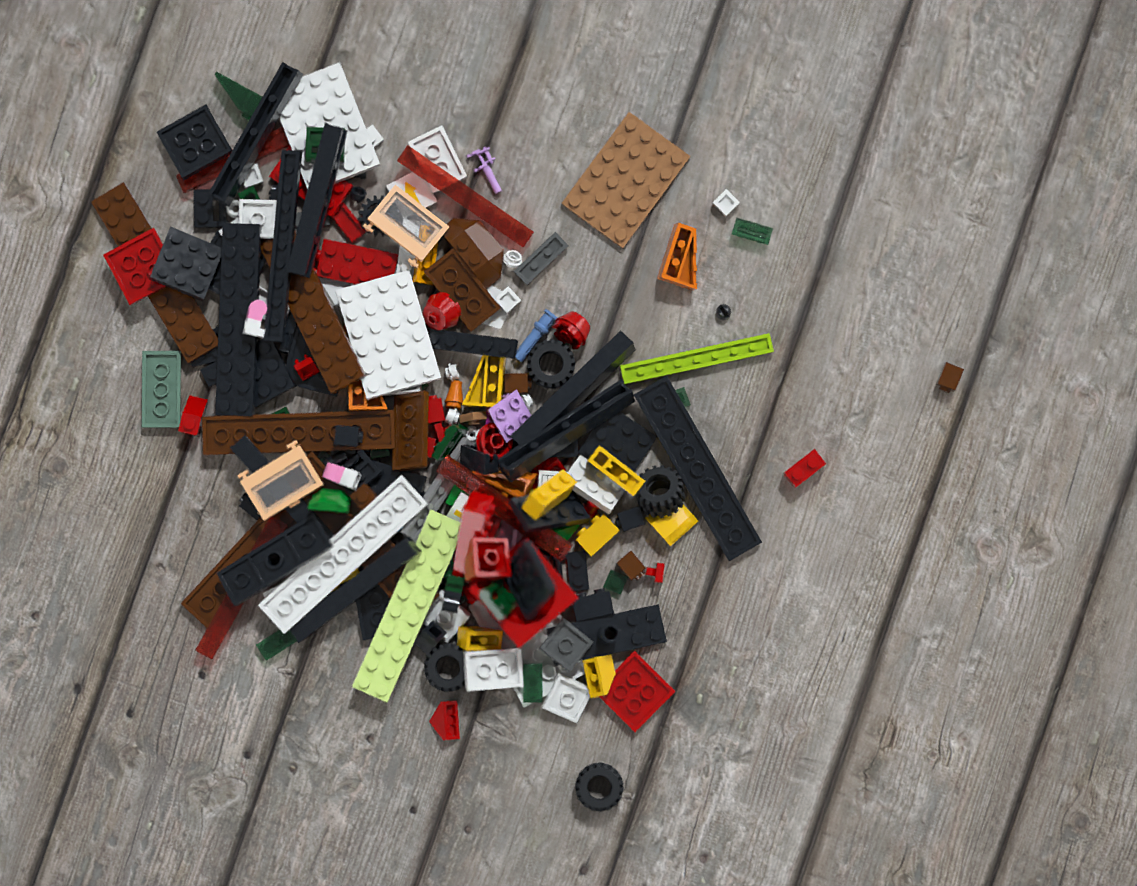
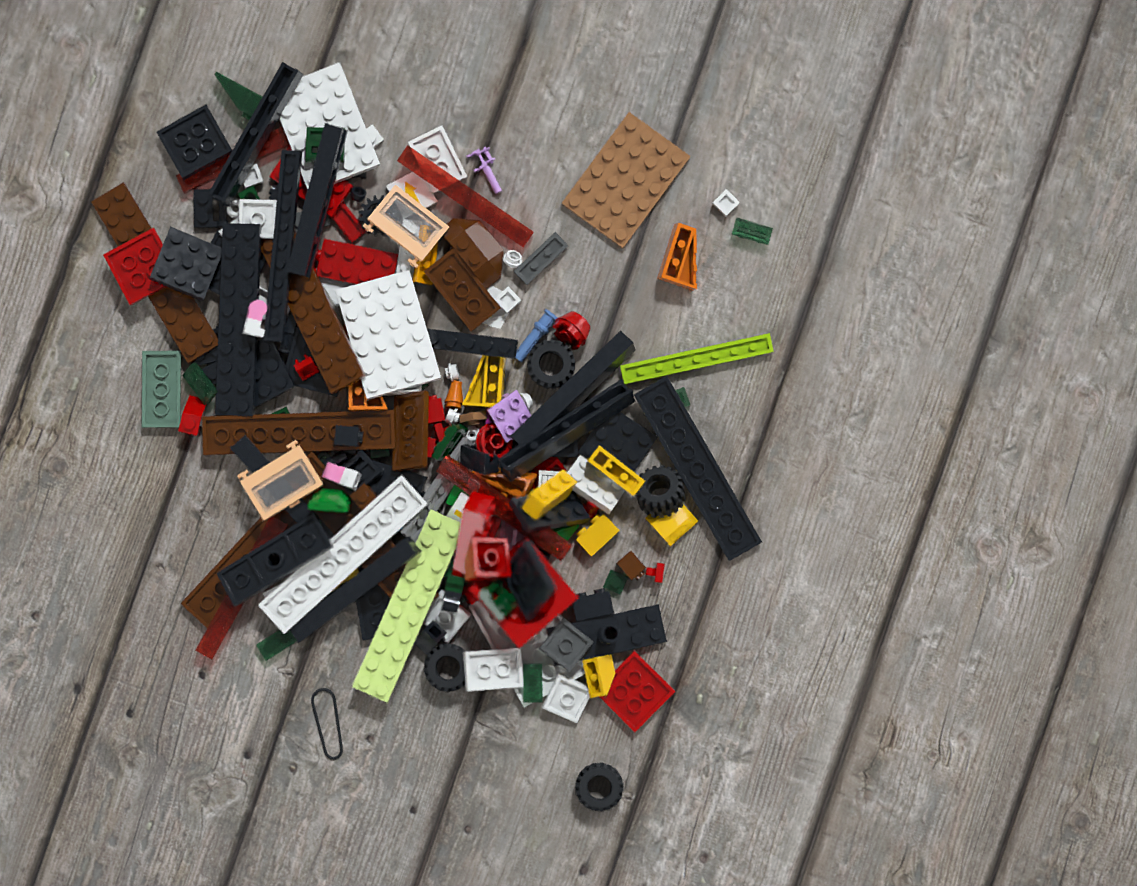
black window [239,492,270,520] -> none
red cone [422,292,461,330] -> none
red slope [429,700,460,740] -> none
yellow slope [457,626,503,651] -> none
reddish brown brick [504,373,532,394] -> none
black plate [551,551,589,591] -> none
black brick [615,506,645,532] -> none
black hinge [716,304,731,320] -> none
red brick [783,449,826,488] -> none
reddish brown brick [936,362,964,393] -> none
none -> clear green plate [182,362,218,405]
none -> black piece [311,688,343,759]

